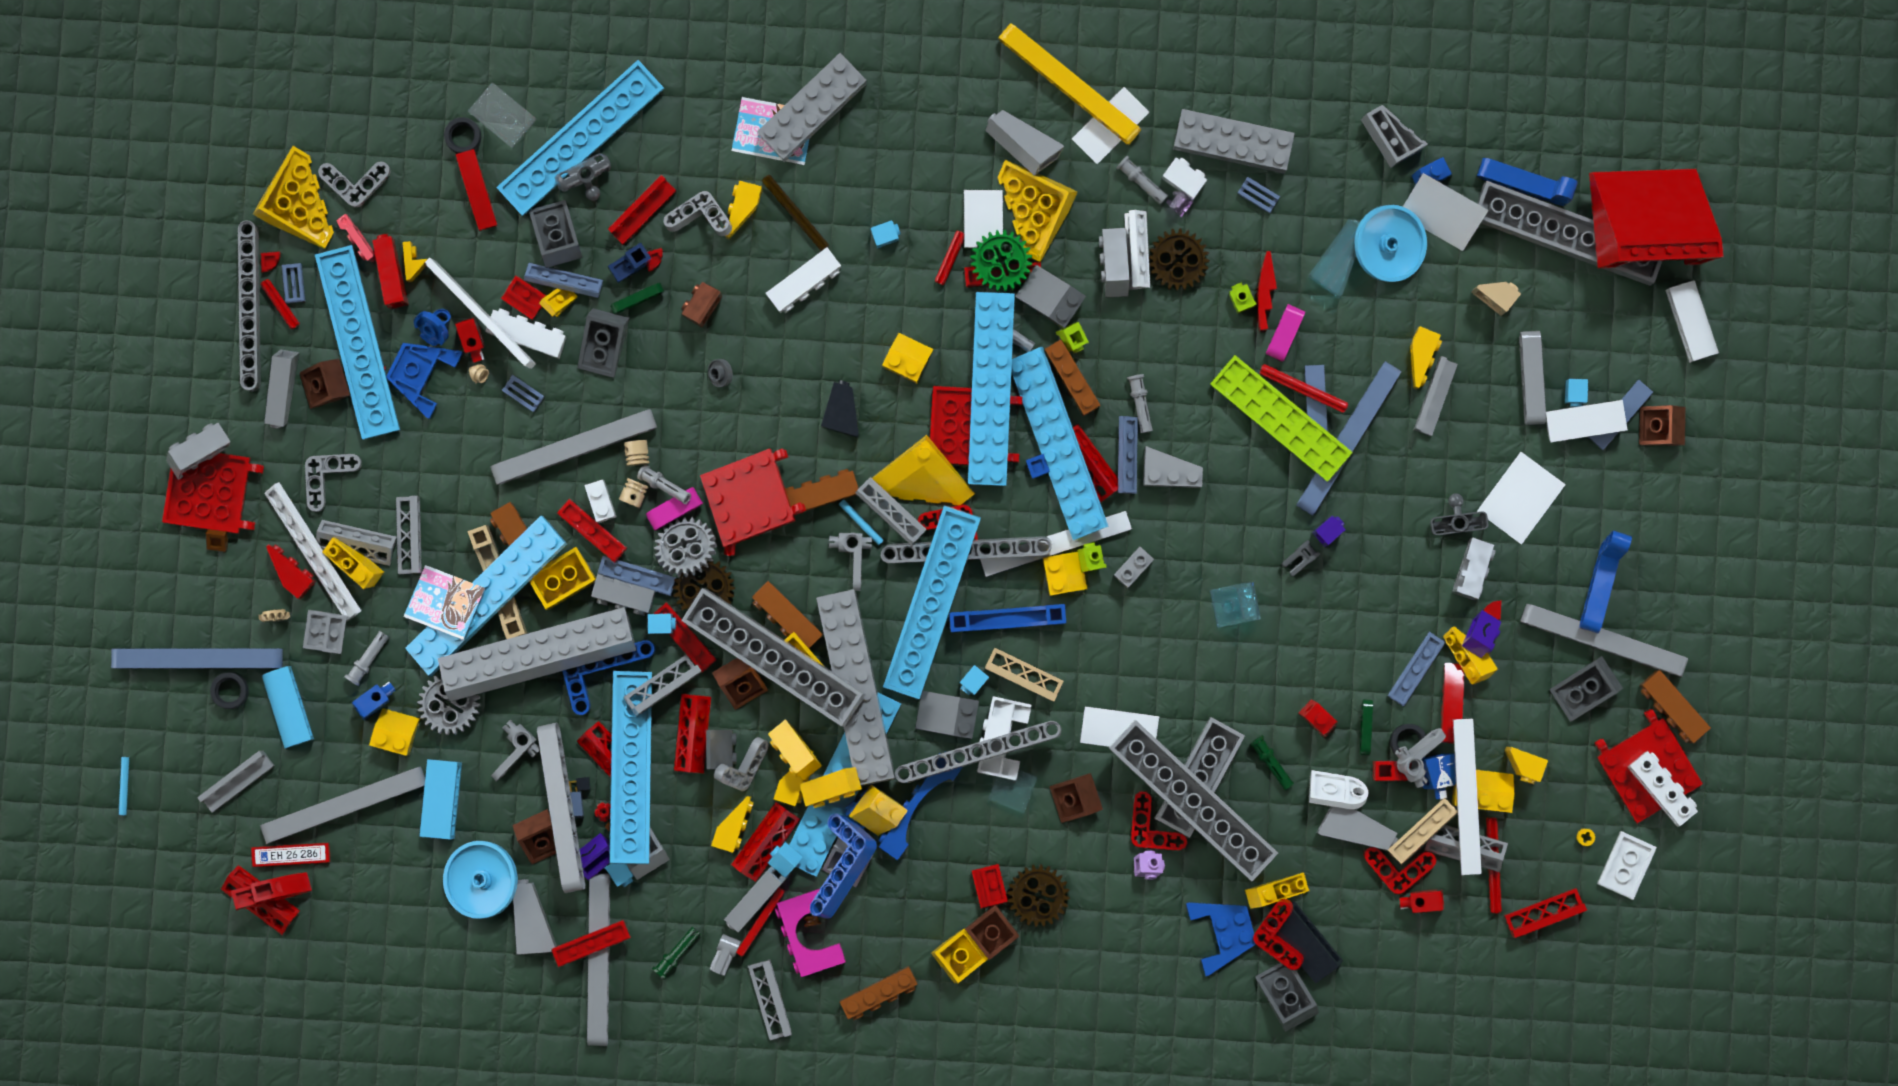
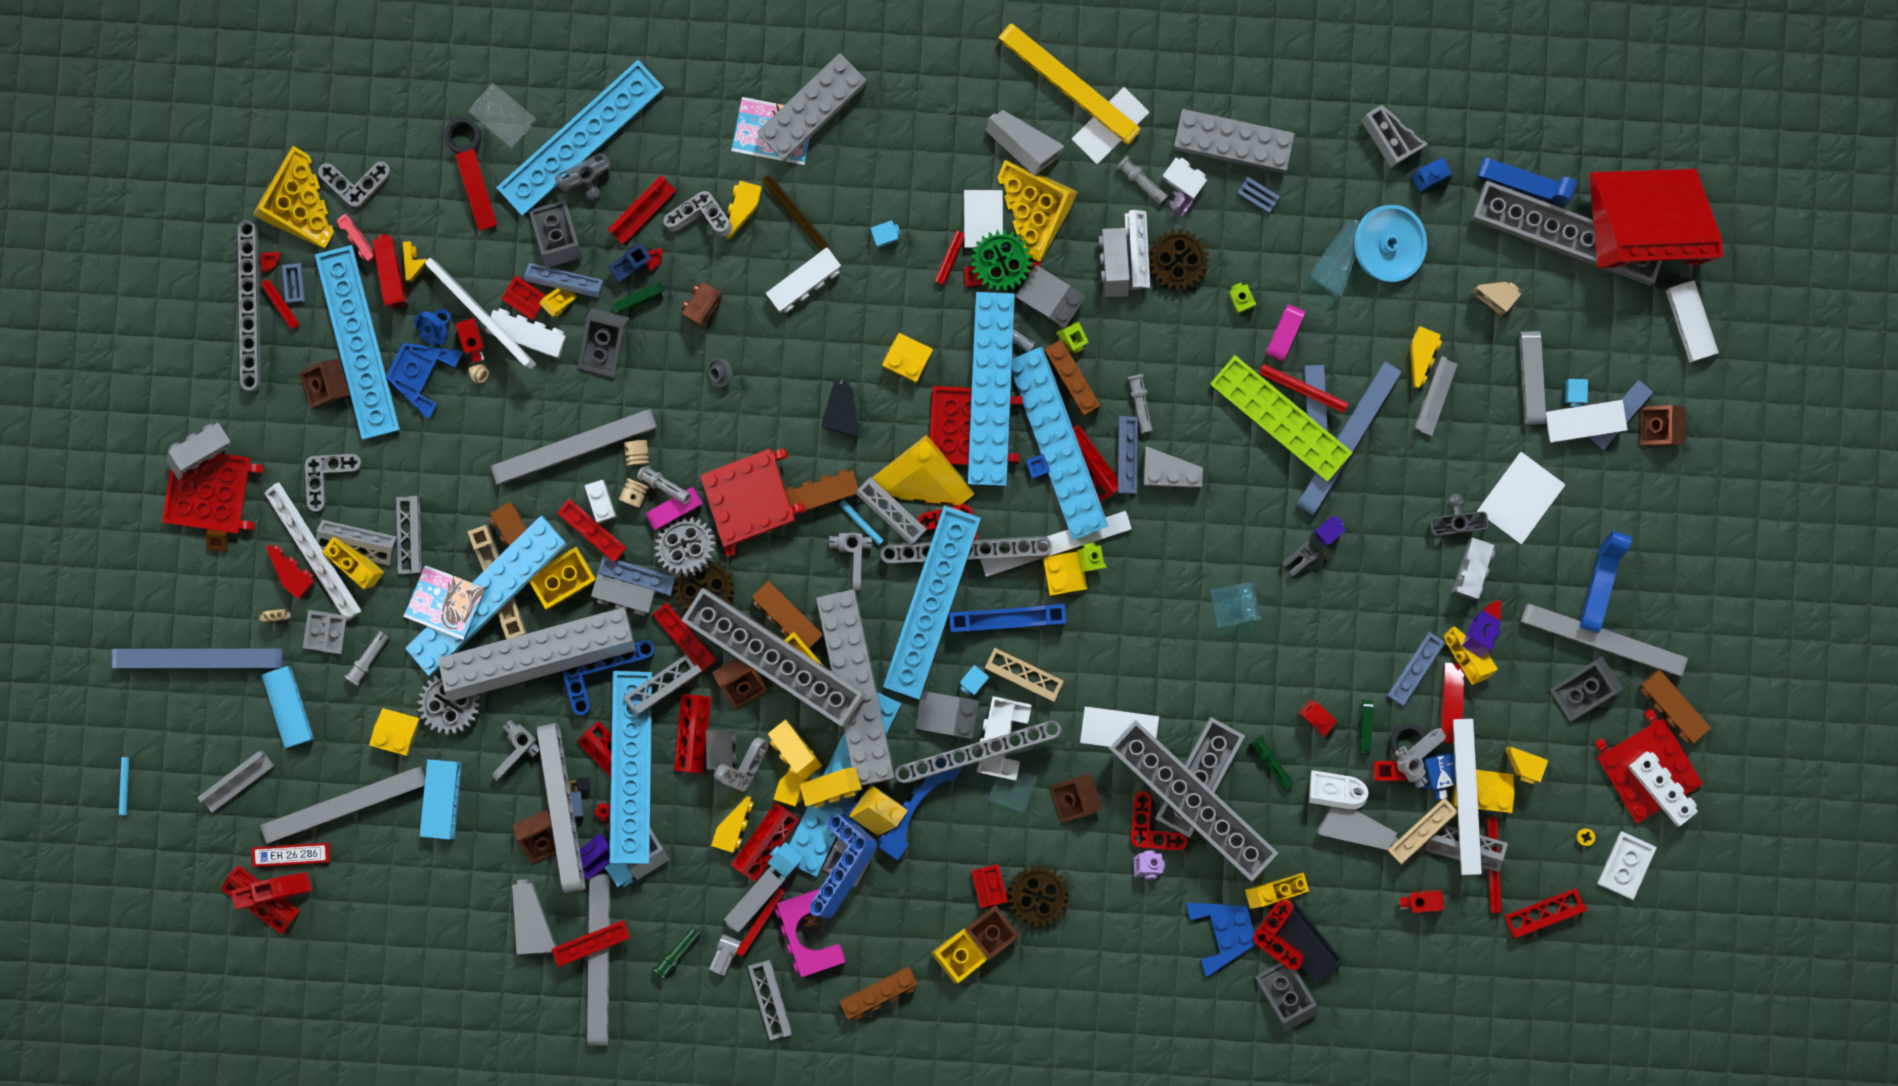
black tyre [210,673,249,709] -> none
light grey slope [264,349,299,428] -> none
blue torso [352,682,396,721] -> none
medium azure dish [443,841,518,918] -> none
sand blue tile [502,375,545,412] -> none
medium azure brick [648,614,676,634] -> none
light grey brick [1113,547,1154,588] -> none
red slope [1257,251,1277,332] -> none
red beam [1364,847,1436,894] -> none
white sticker [1403,173,1488,251] -> none

